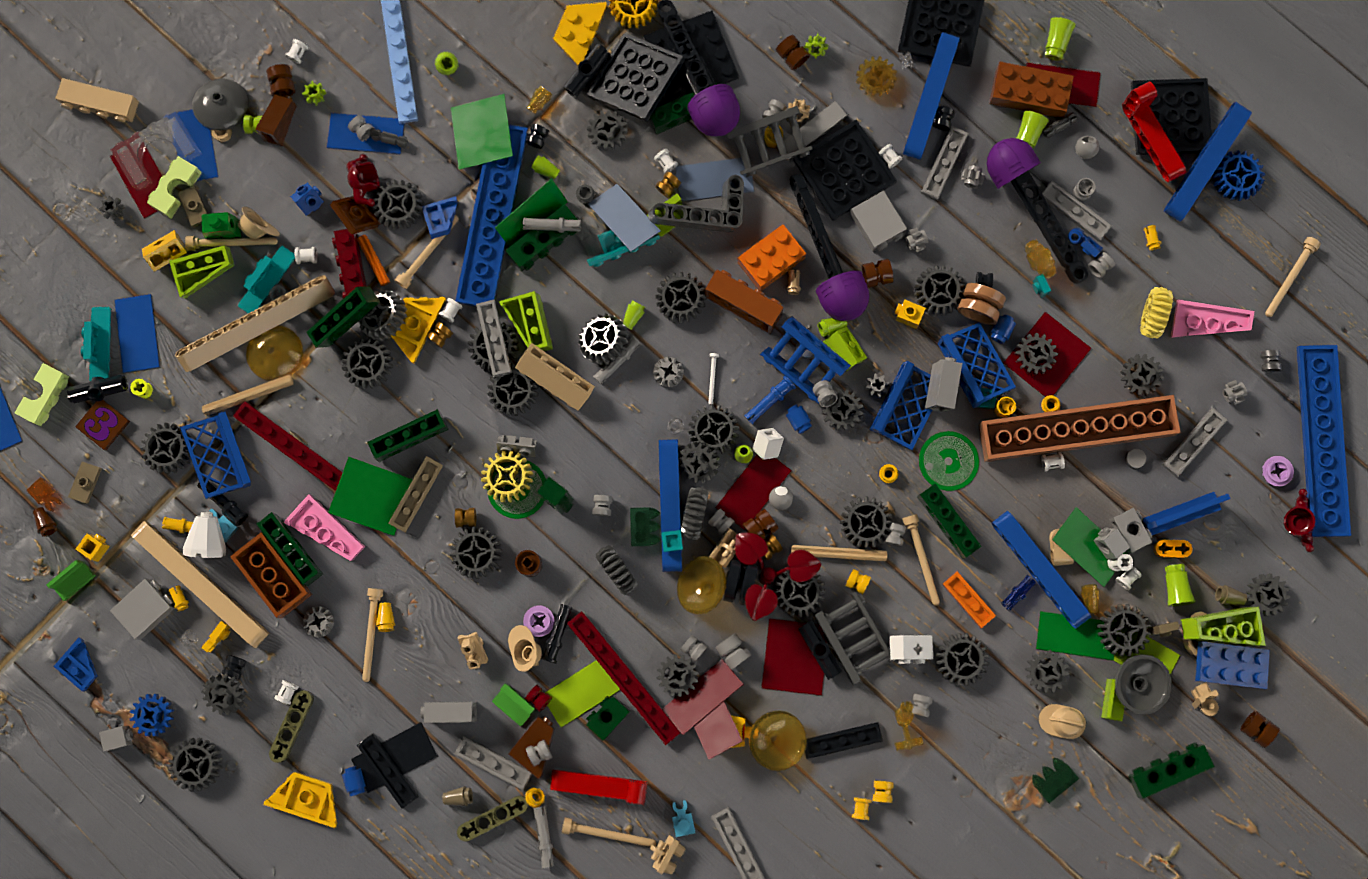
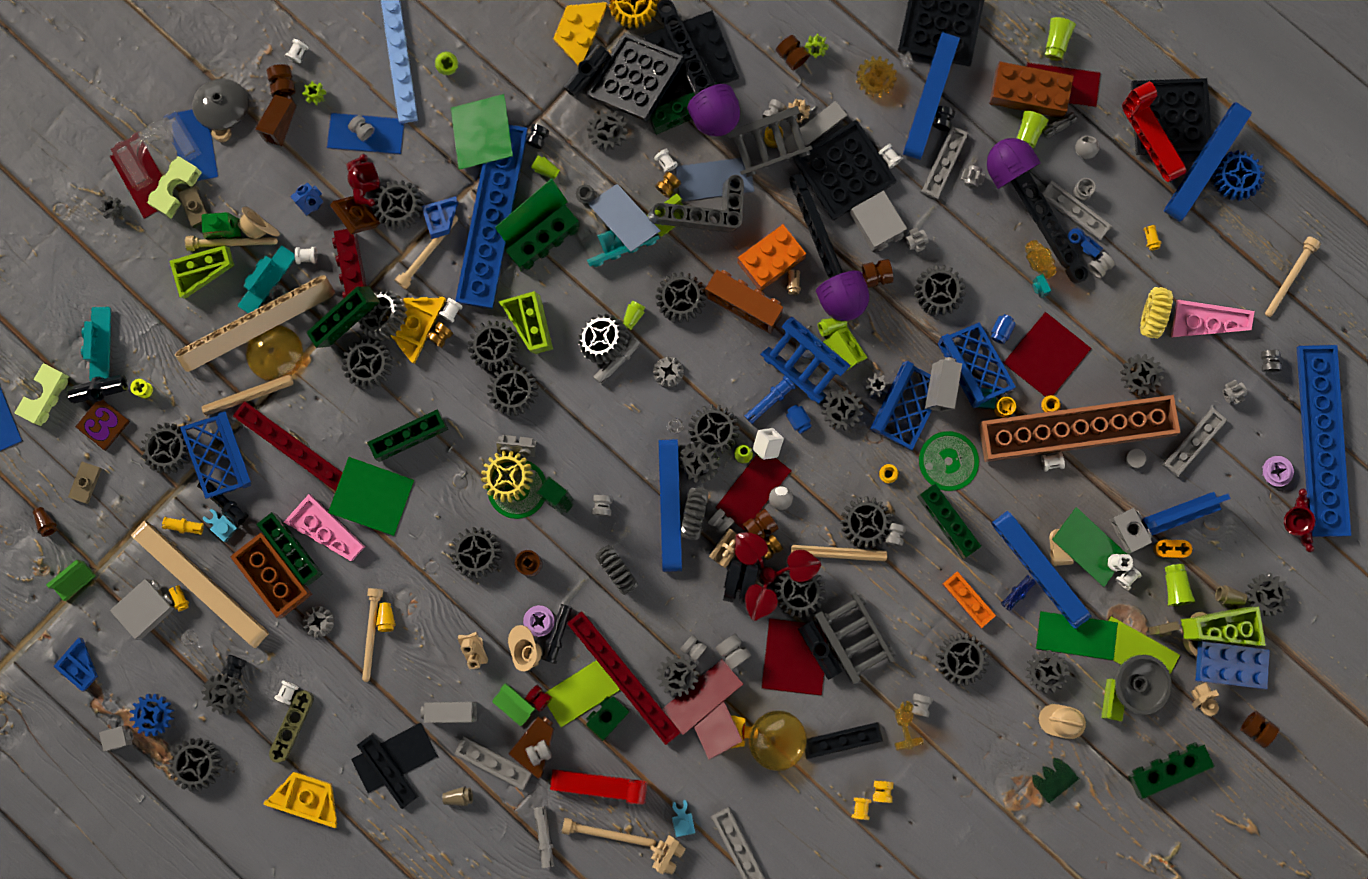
clear orange plate [26,477,62,512] -> none
tan brick [55,78,139,123] -> none
yellow brick [76,533,110,562] -> none
blue piece [115,294,160,373] -> none
yellow brick [142,230,187,272] -> none
white cone [183,512,226,558] -> none
yellow plate [202,621,231,653] -> none
lime wheel [243,115,262,134] -> none
blue brick [342,766,366,797] -> none
orange axle [357,235,390,286] -> none
dark grey axle [371,129,408,148] -> none
dark tan plate [388,456,443,533] -> none
pearl gold wheel [455,508,477,528] -> none
olive beam [457,796,529,841] -> none
light grey tile [476,299,512,378] -> none
tan brick [515,343,595,411] -> none
light grey pin [523,217,581,233] -> none
yellow plate [525,788,545,808] -> none
clear yellow cone [526,85,552,114] -> none
clear green plate [630,507,661,547] -> none
teal plate [661,530,683,552] -> none
clear yellow dish [677,556,726,615] -> none
white piece [708,353,719,404] -> none
light grey wheel [813,380,838,407] -> none
yellow wheel [845,569,871,594] -> none
white brick [890,635,933,664] -> none
yellow brick [894,299,926,329] -> none
tan piece [902,514,940,606] -> none
medium nougat wheel [957,283,1006,325] -> none
black wheel [975,272,993,288] -> none
dark grey gear [1015,333,1058,375] -> none
clear yellow cone [1080,584,1100,614] -> none
light grey brick [1093,528,1130,559] -> none
dark grey gear [1097,604,1151,657] -> none

